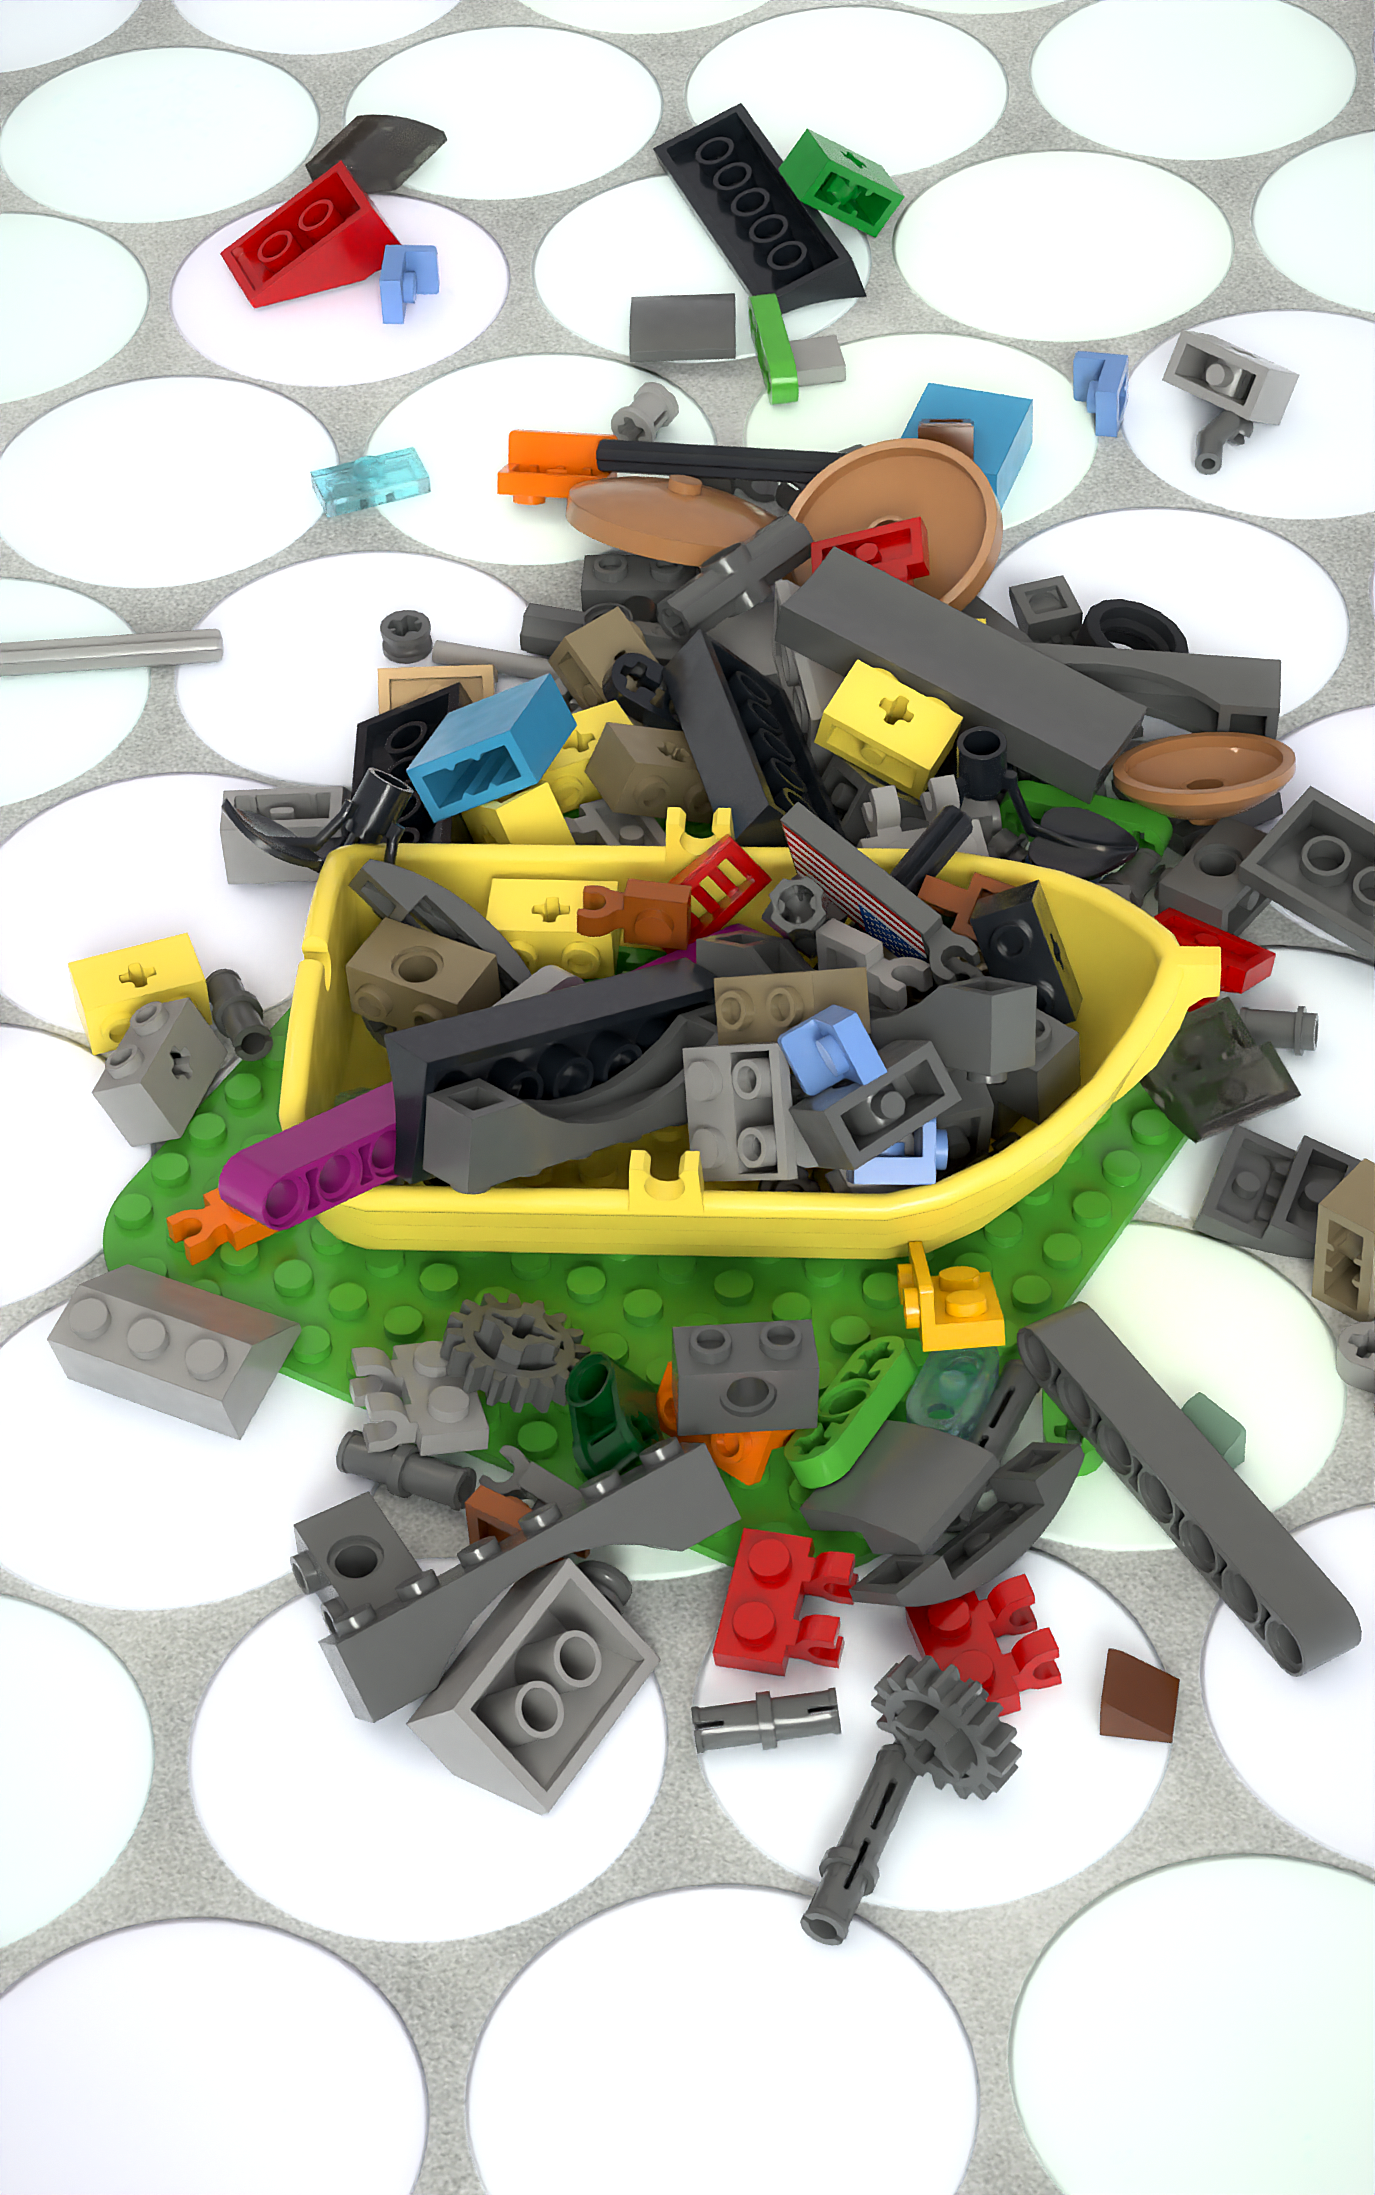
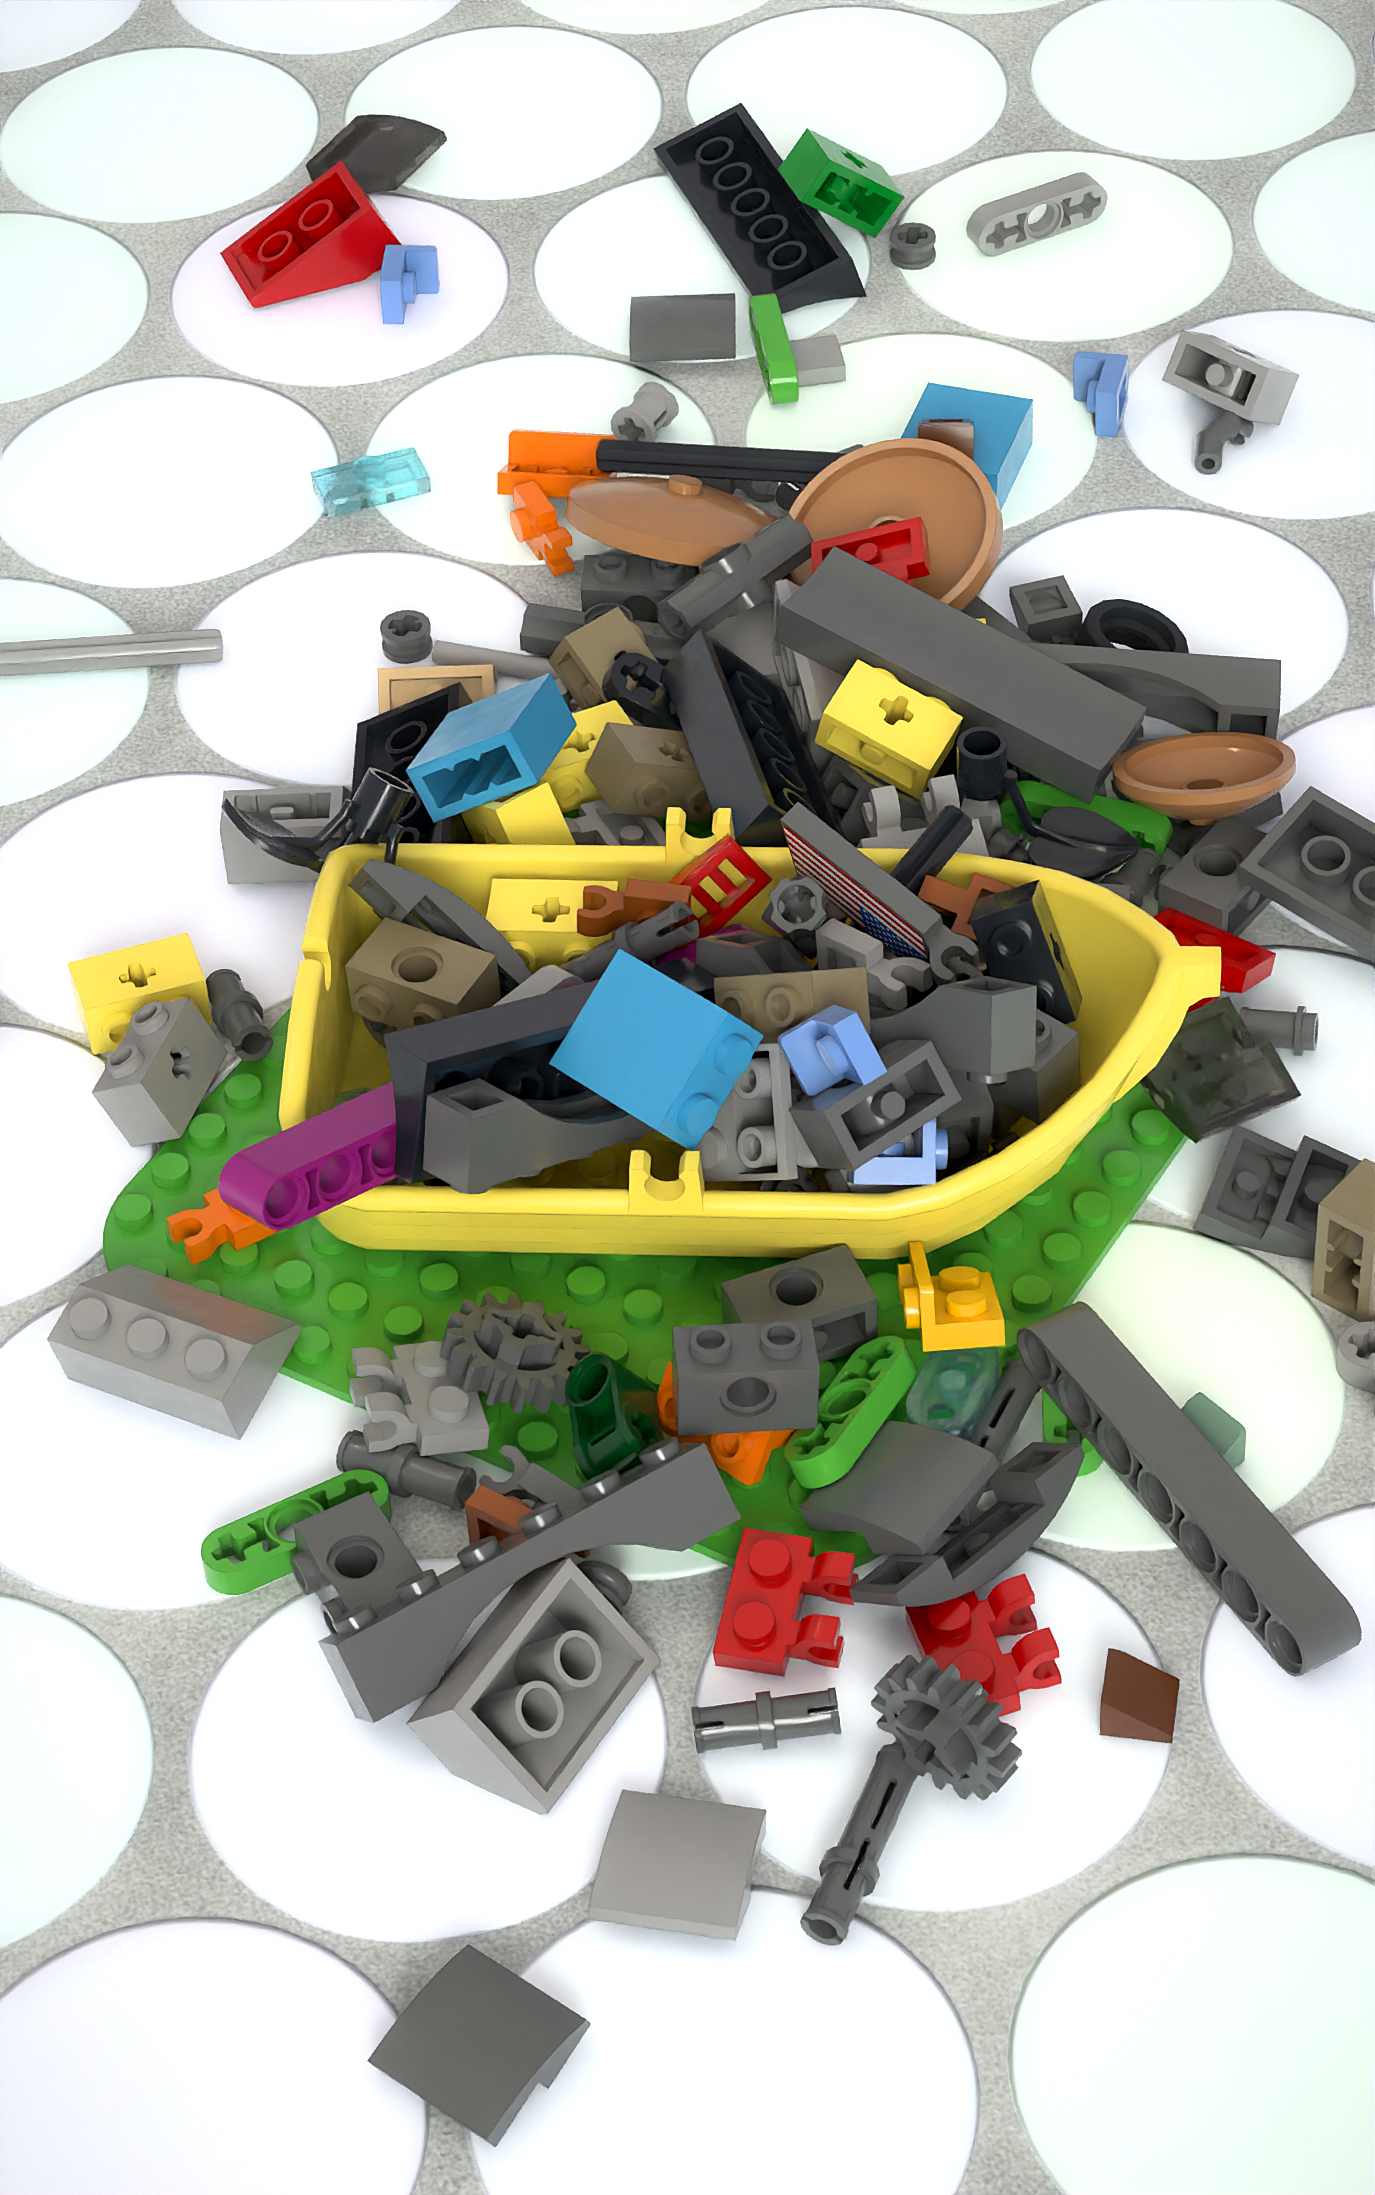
none -> bright green beam [201,1469,392,1595]
none -> dark grey slope [367,1944,591,2148]
none -> orange plate [510,480,575,577]
none -> dark azure brick [549,948,764,1151]
none -> dark grey pin [560,901,699,983]
none -> light grey slope [588,1789,767,1941]
none -> dark grey brick [721,1244,878,1363]
none -> dark grey bush [890,222,936,270]
none -> light grey beam [966,172,1108,256]

